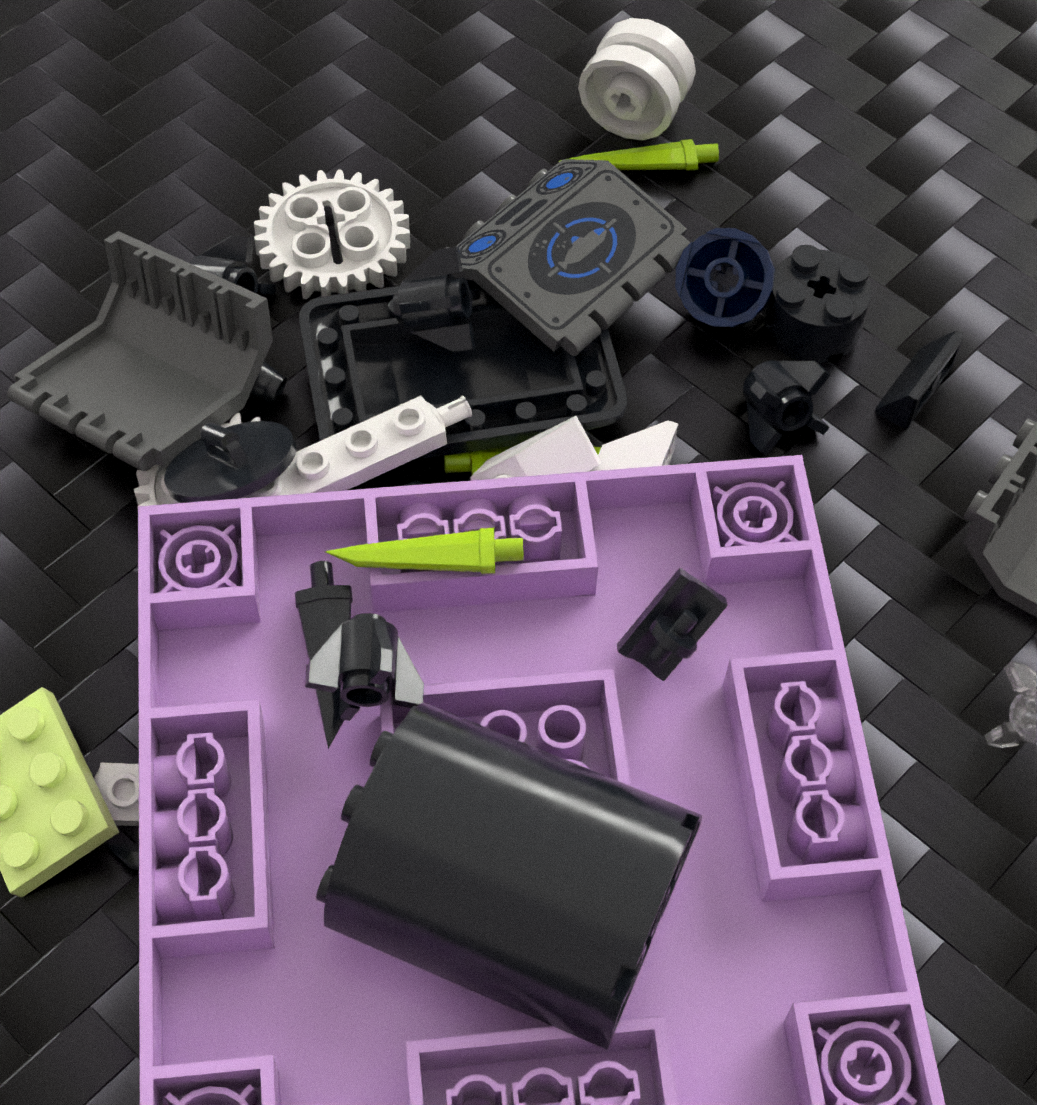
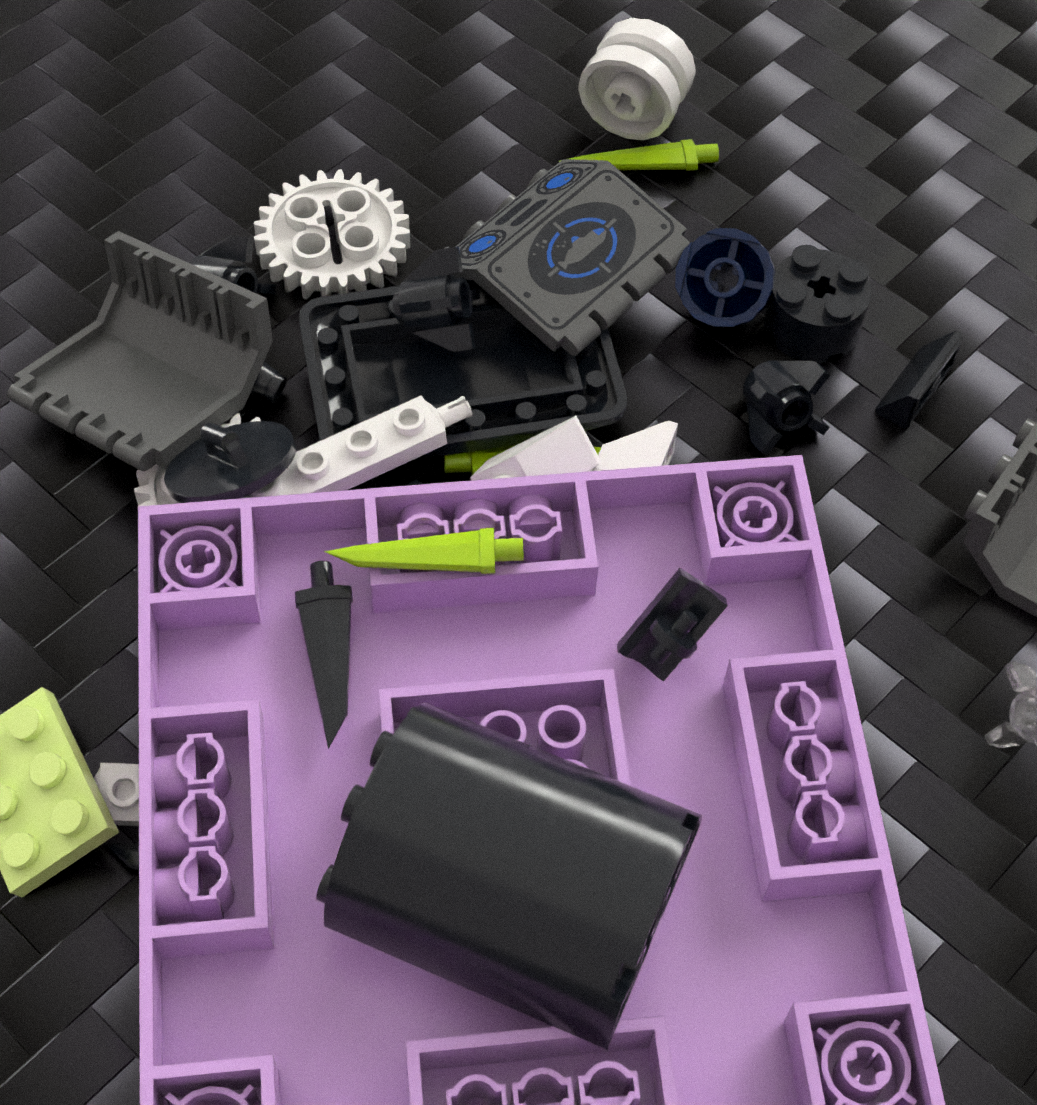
black brick [305,613,424,721] -> none

